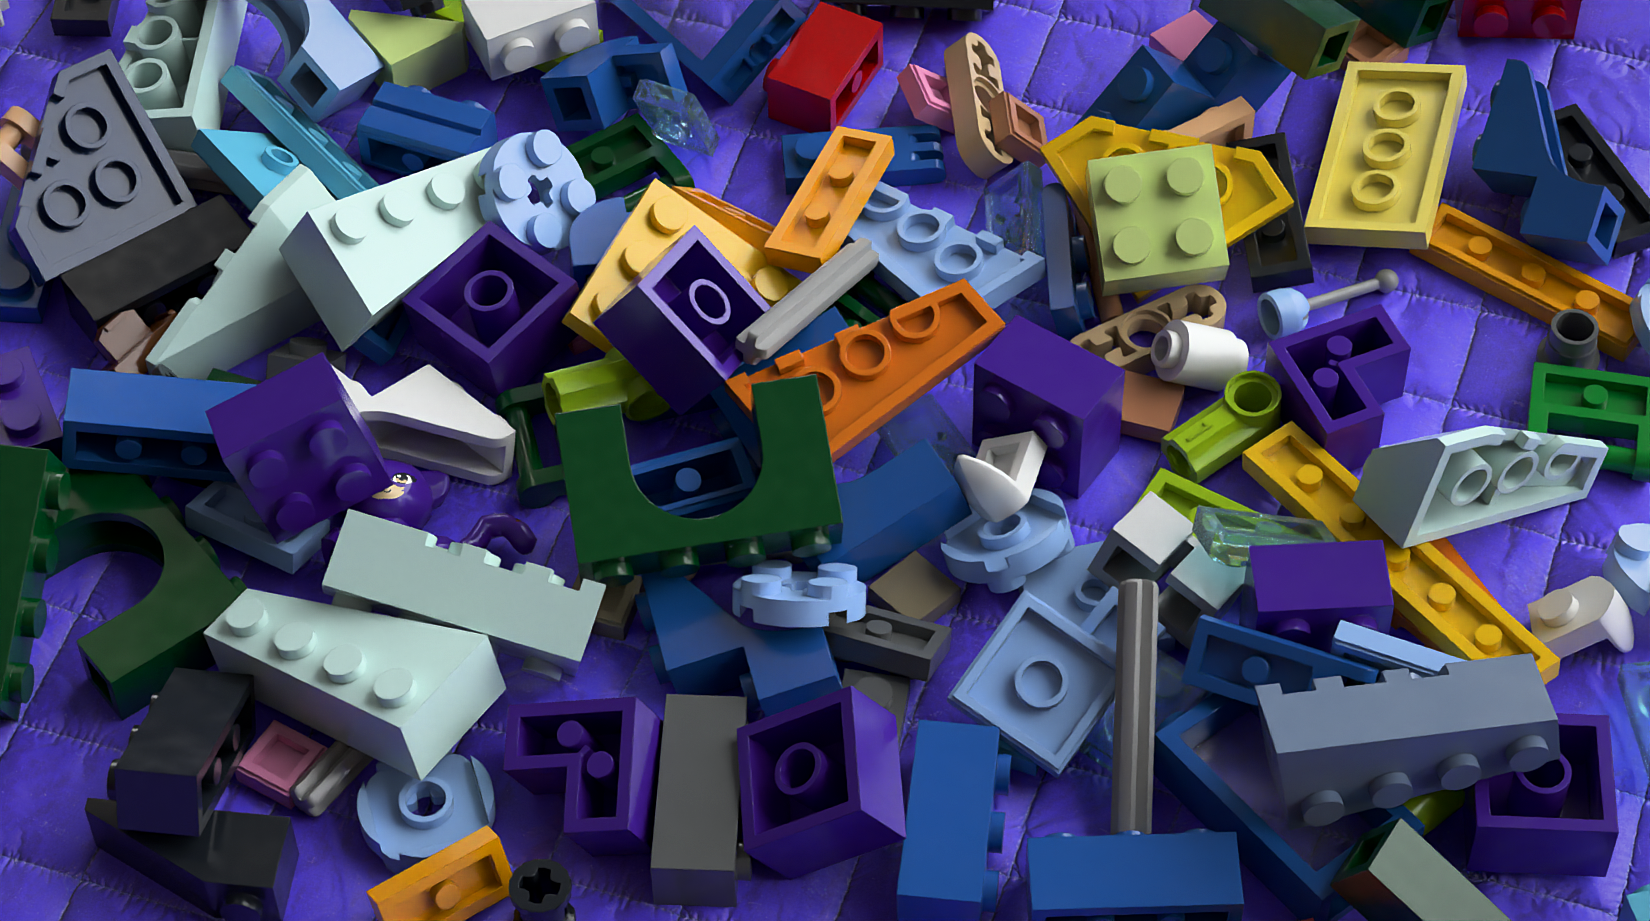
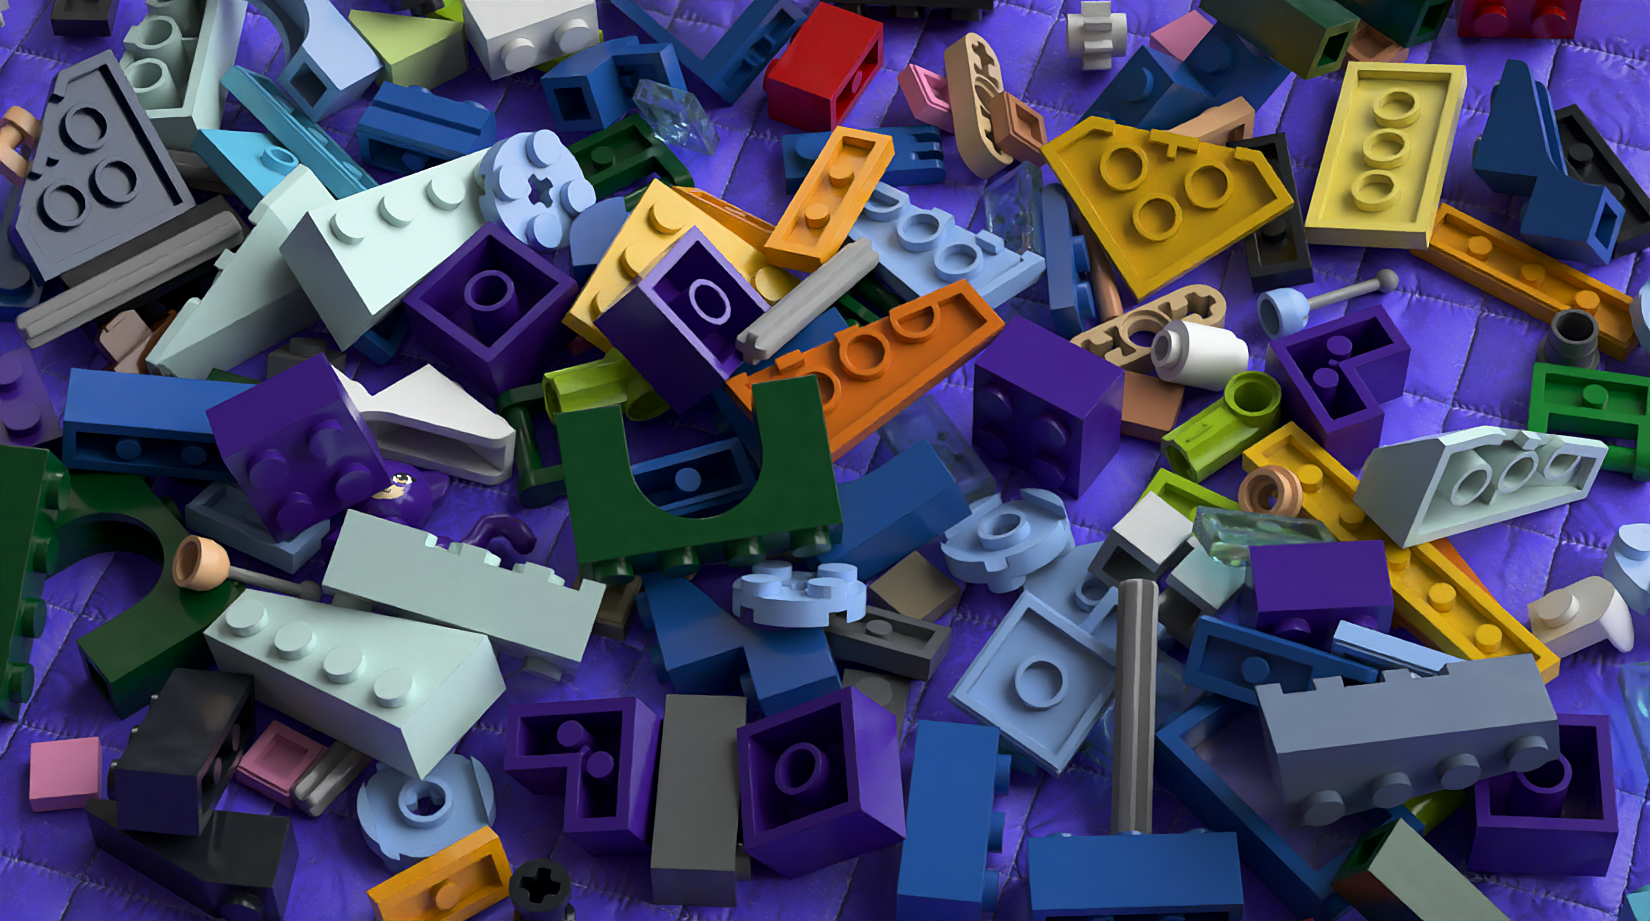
white plate [954,431,1048,523] -> none
yellowish green brick [1085,144,1230,297] -> none
none -> light grey axle [15,211,244,349]
none -> bright pink tile [29,737,102,812]
none -> light nougat hinge [172,535,322,602]
none -> white gear [1066,1,1127,70]
none -> light nougat plate [1238,465,1303,531]

